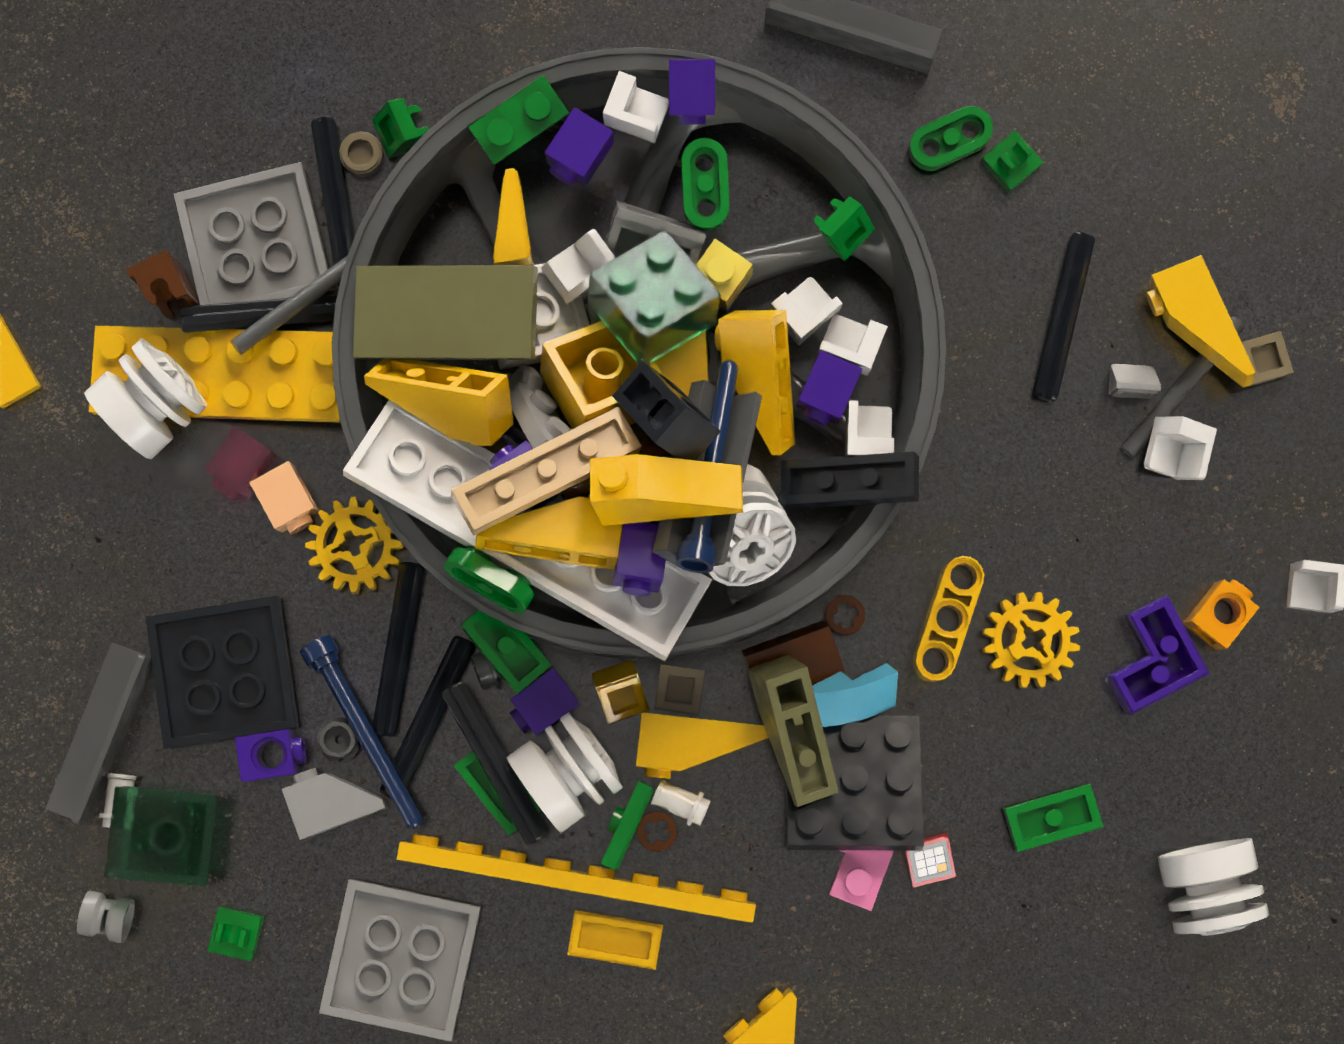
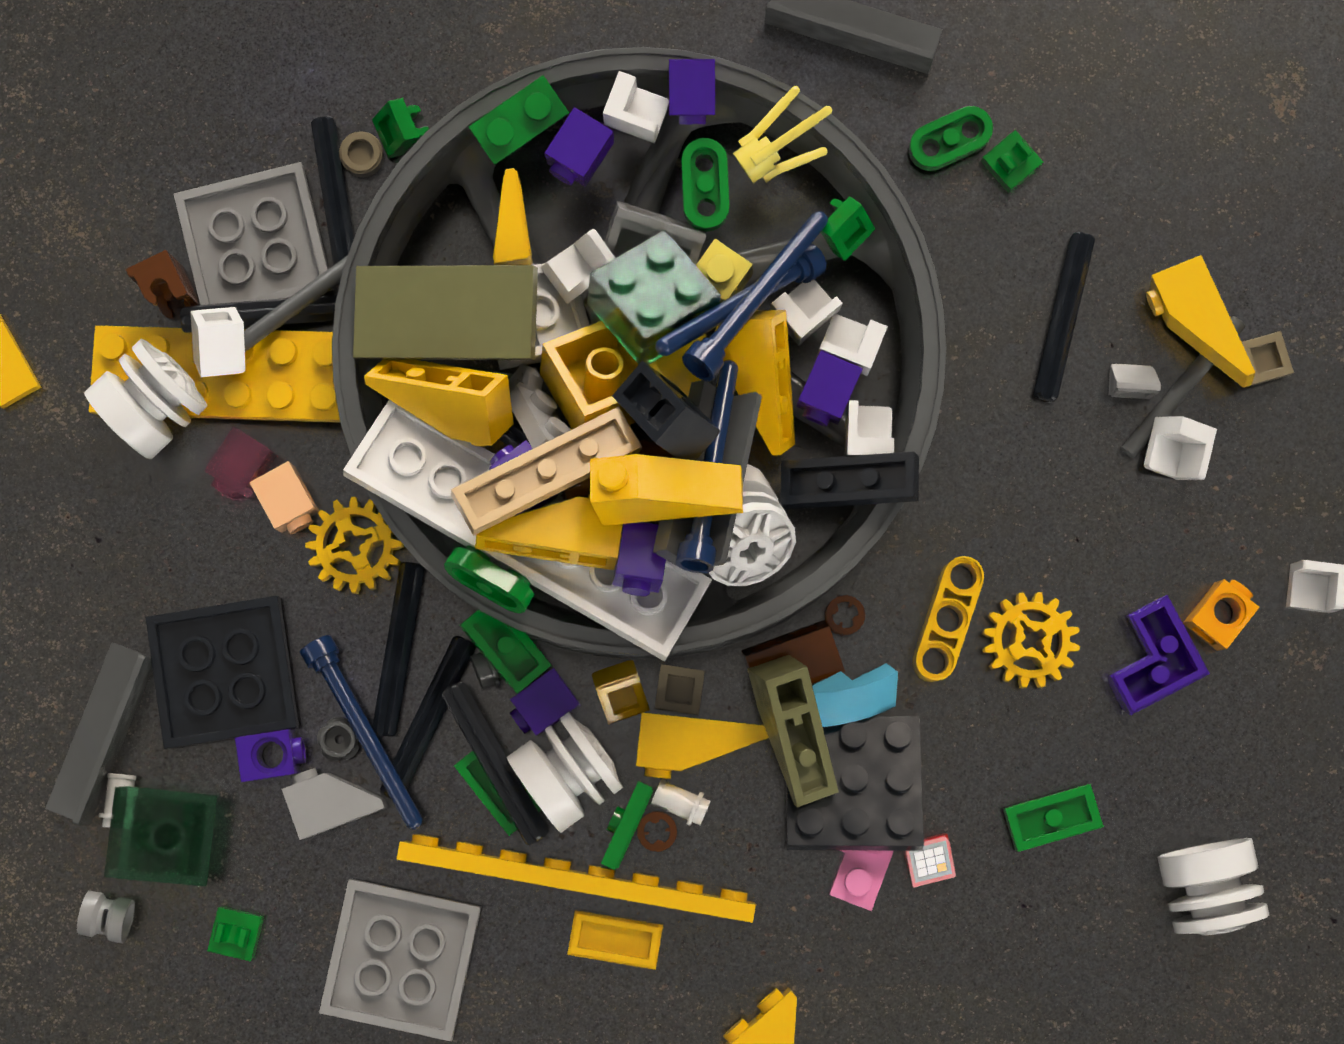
none -> white panel [191,307,246,377]
none -> dark blue piece [655,243,826,356]
none -> dark blue piece [682,211,828,381]
none -> light yellow plant [733,86,832,183]

